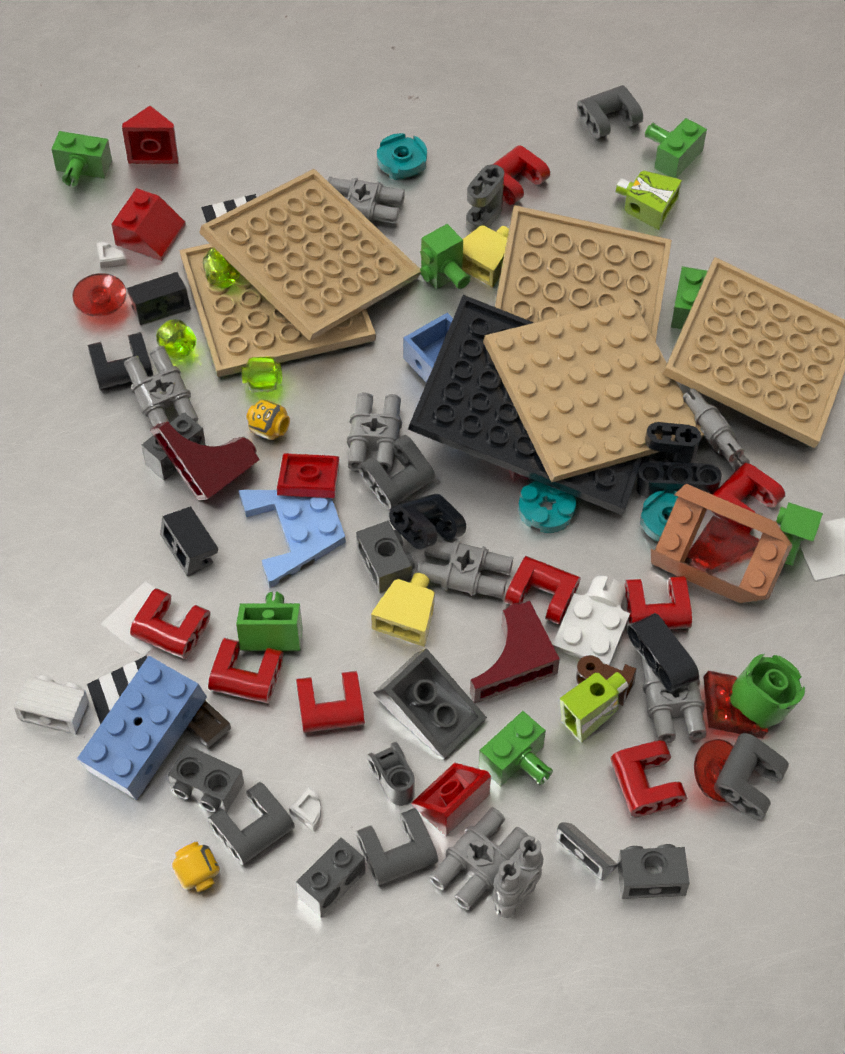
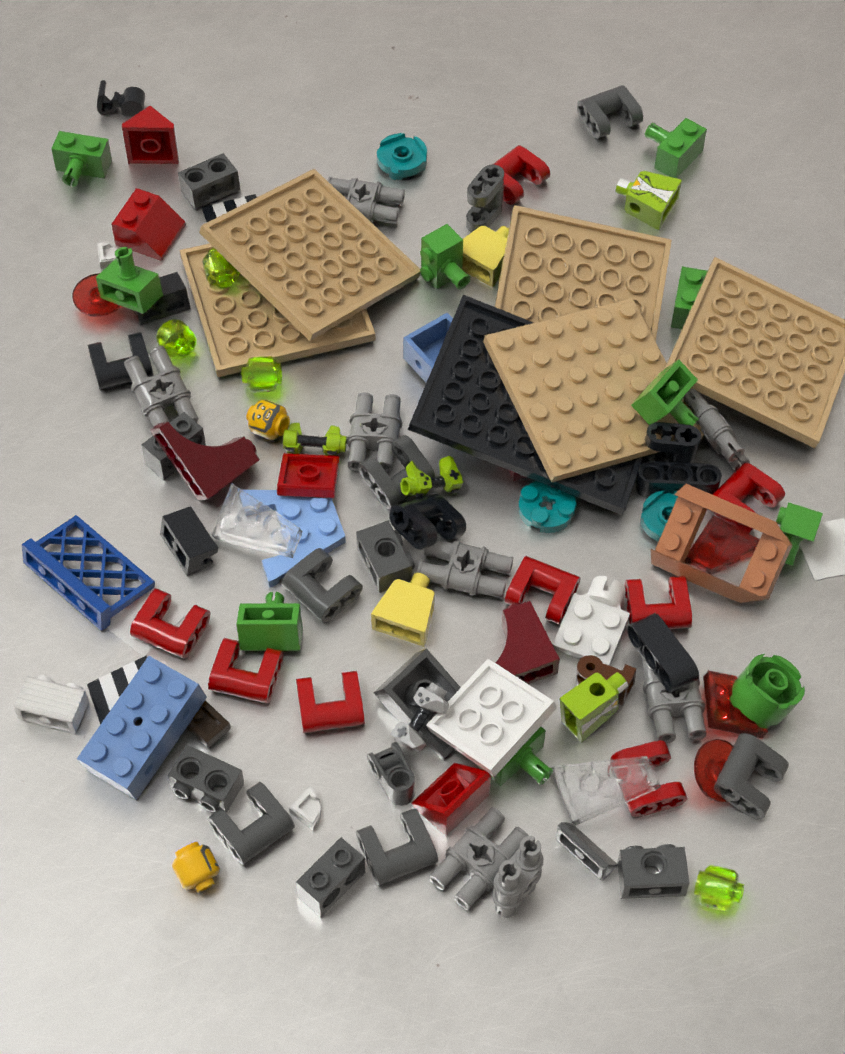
none -> blue fence [22,515,155,631]
none -> bright green brick [96,247,163,314]
none -> black leg [97,80,145,117]
none -> dark grey brick [178,153,241,209]
none -> clear wing [211,483,303,558]
none -> dark grey connector [282,548,363,623]
none -> lime piece [283,423,347,456]
none -> light grey piece [391,682,449,752]
none -> lime piece [400,456,463,498]
none -> white plate [426,659,557,777]
none -> clear wing [552,756,661,826]
none -> bright green brick [631,359,699,426]
none -> clear neon green head [694,865,744,911]

